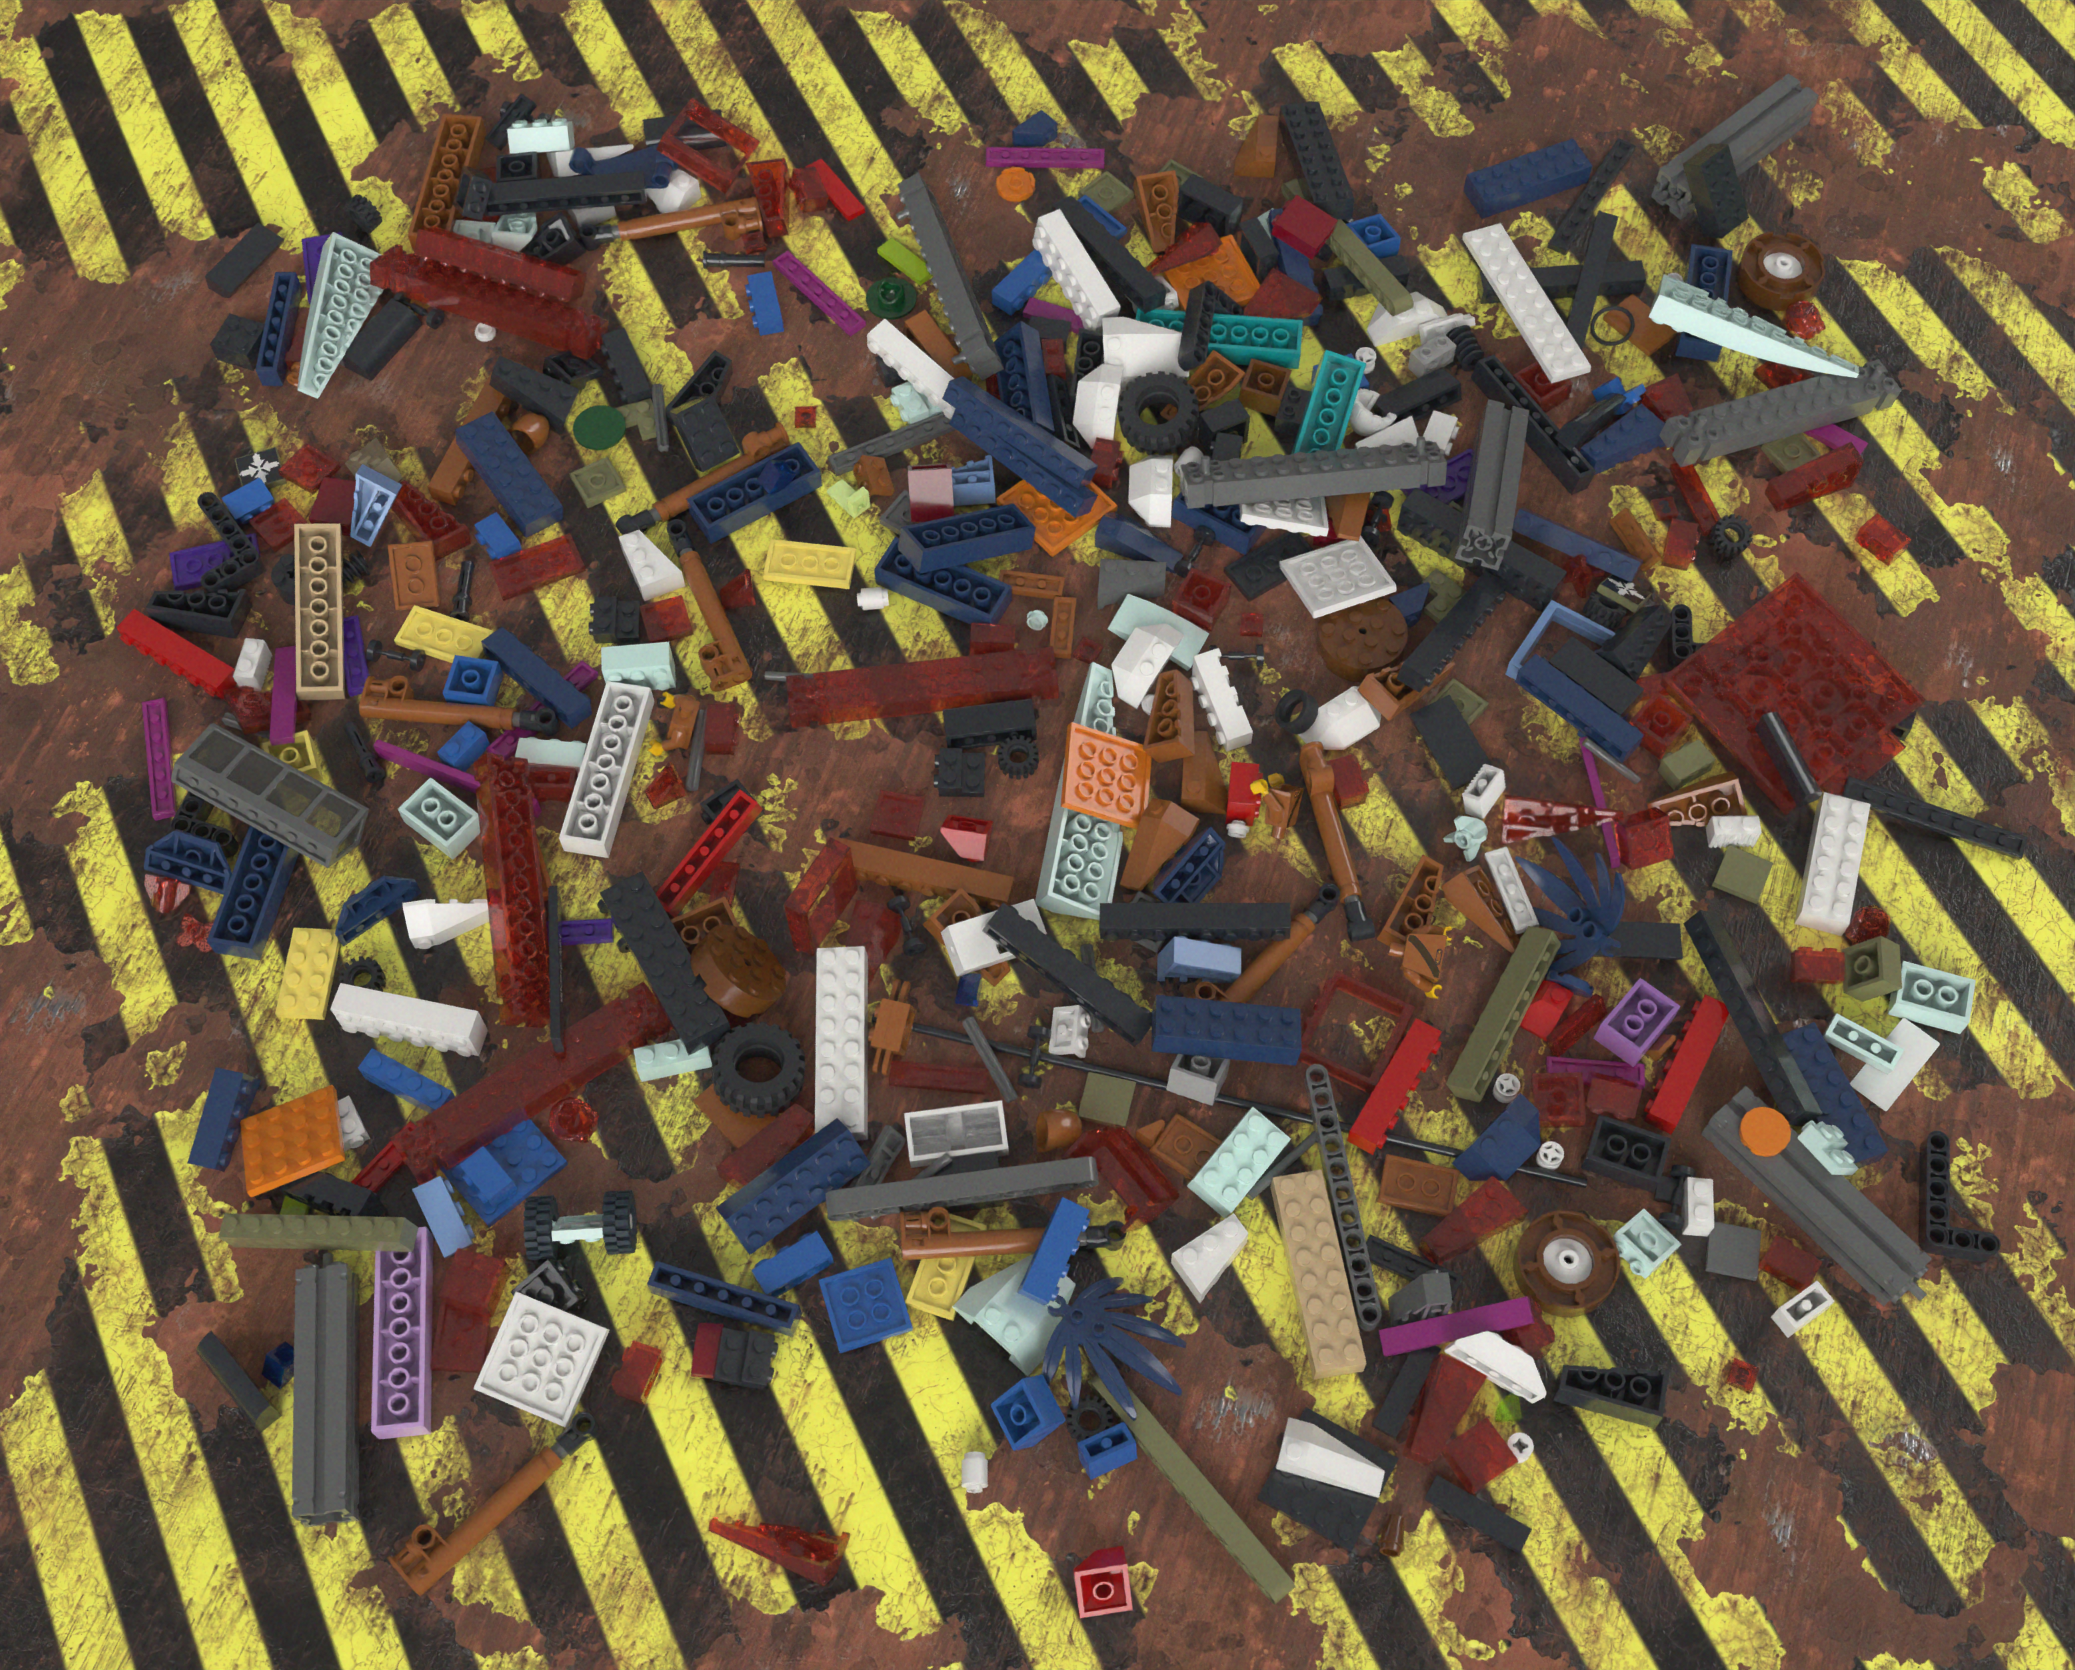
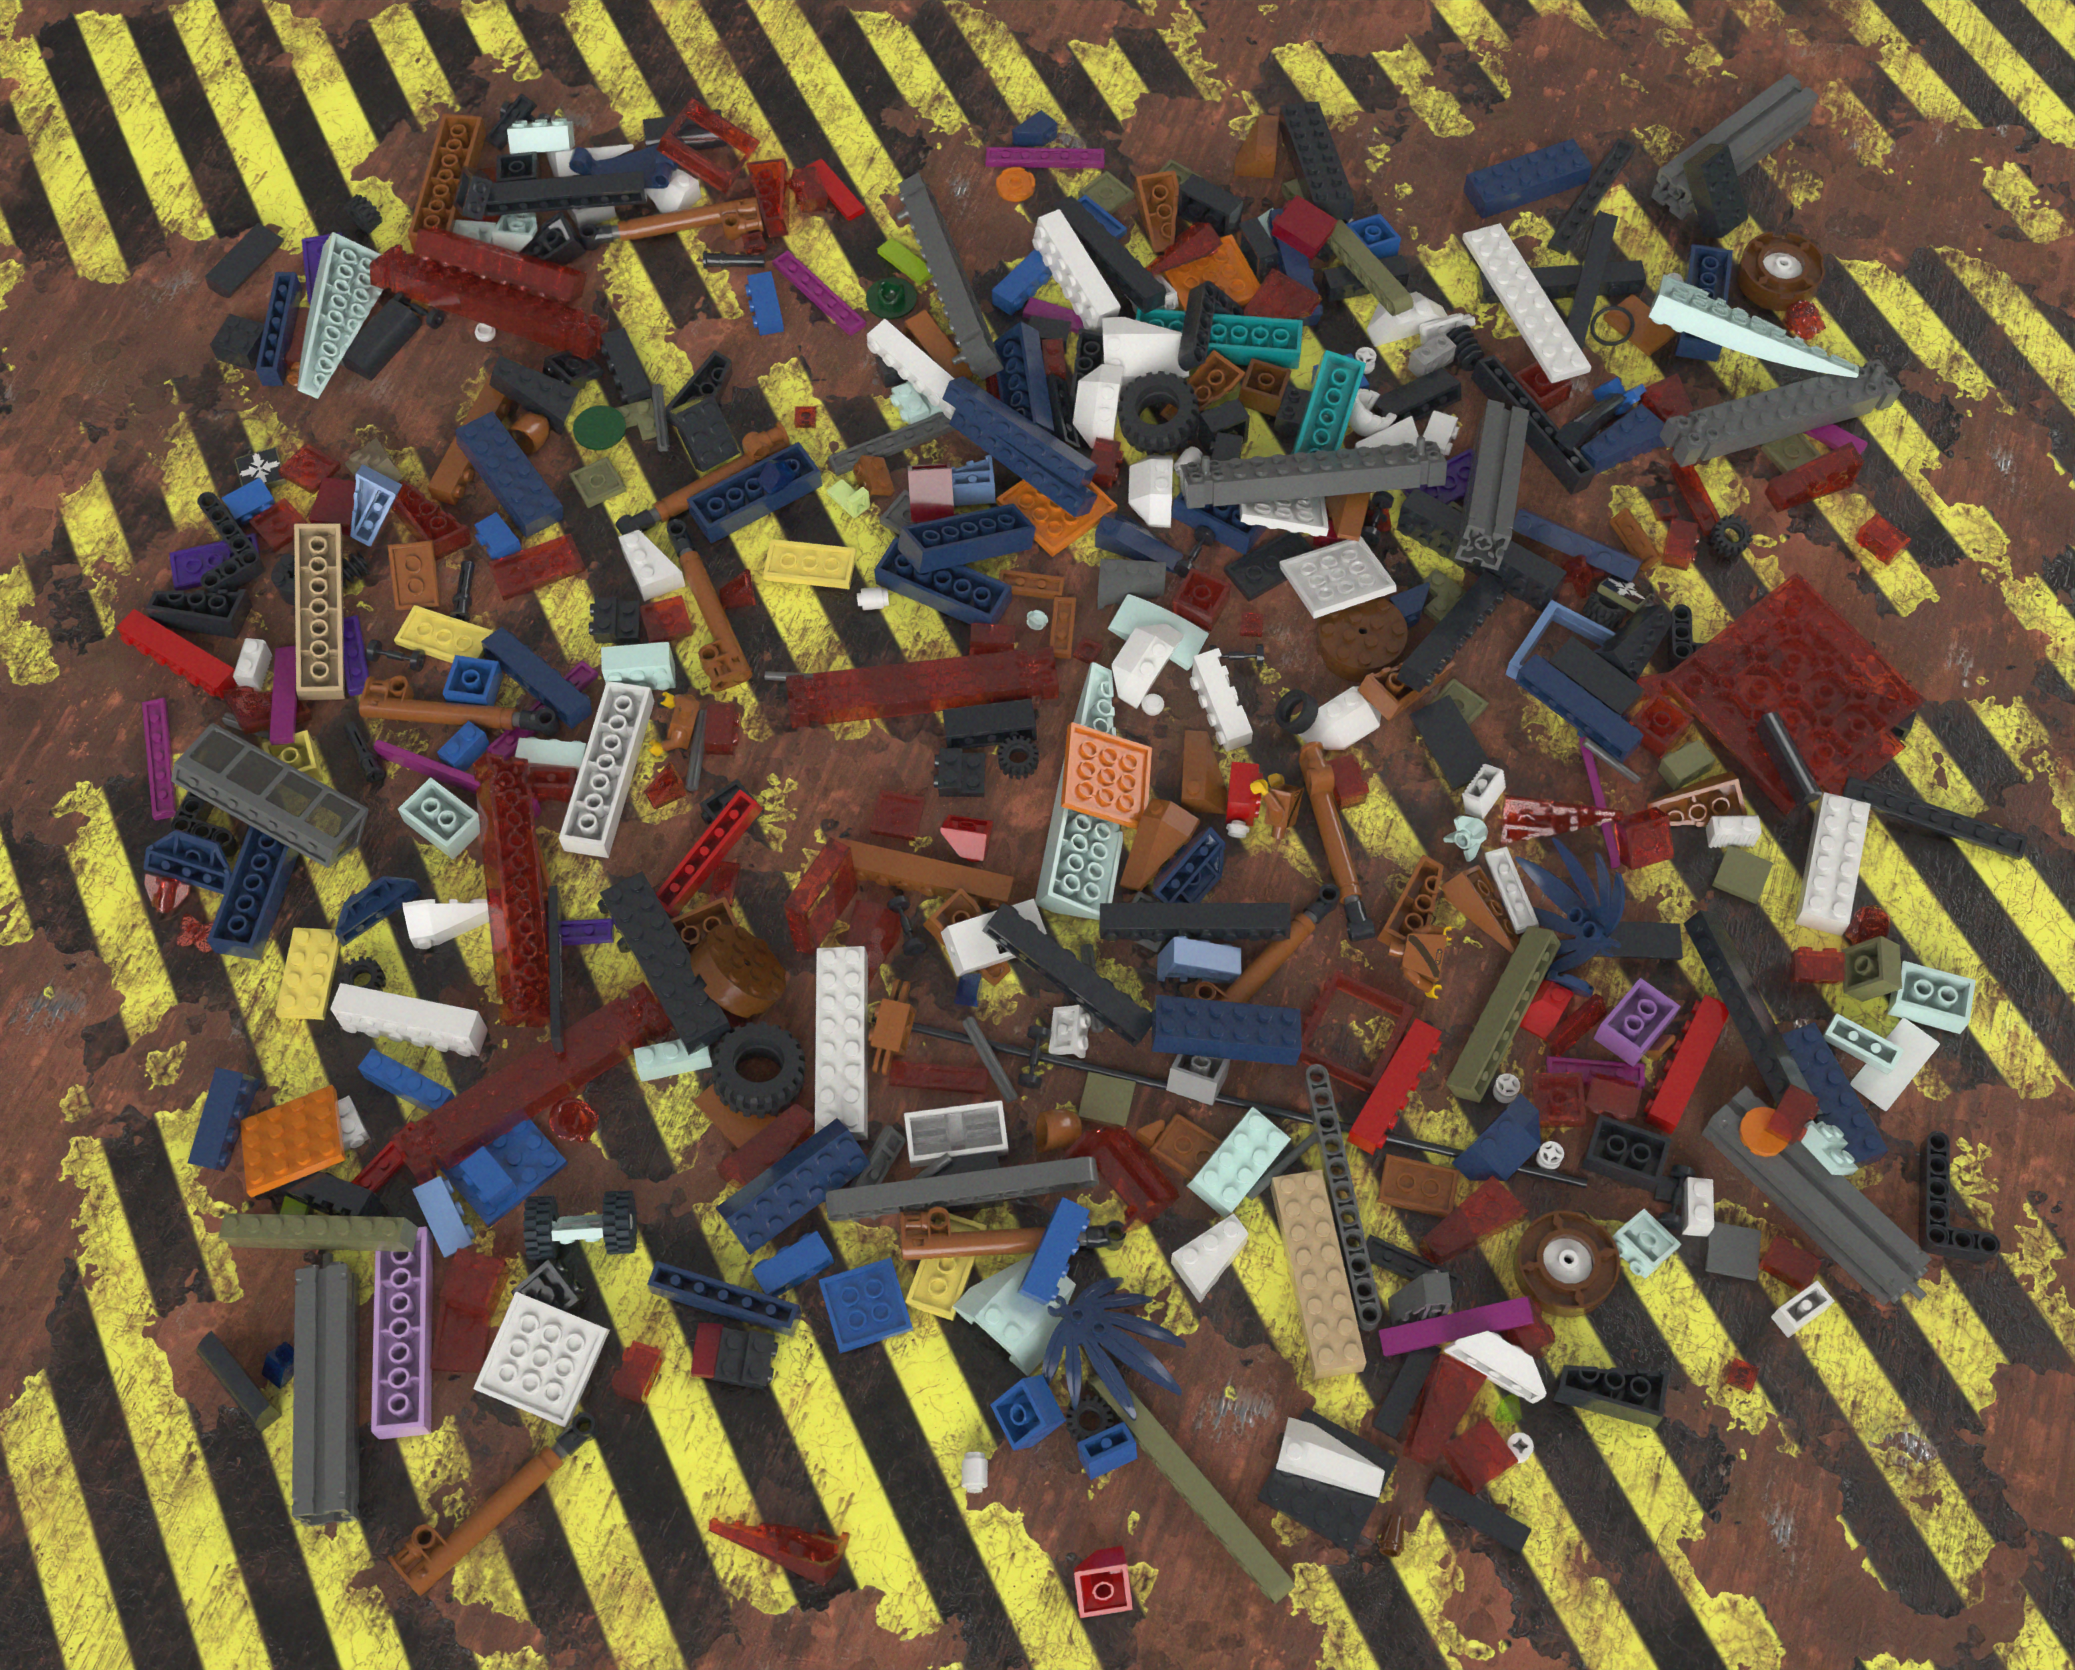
dark orange wedge [1143,669,1195,763] -> none
clear red plate [1753,361,1815,390] -> none
none -> clear red brick [1764,1084,1820,1145]

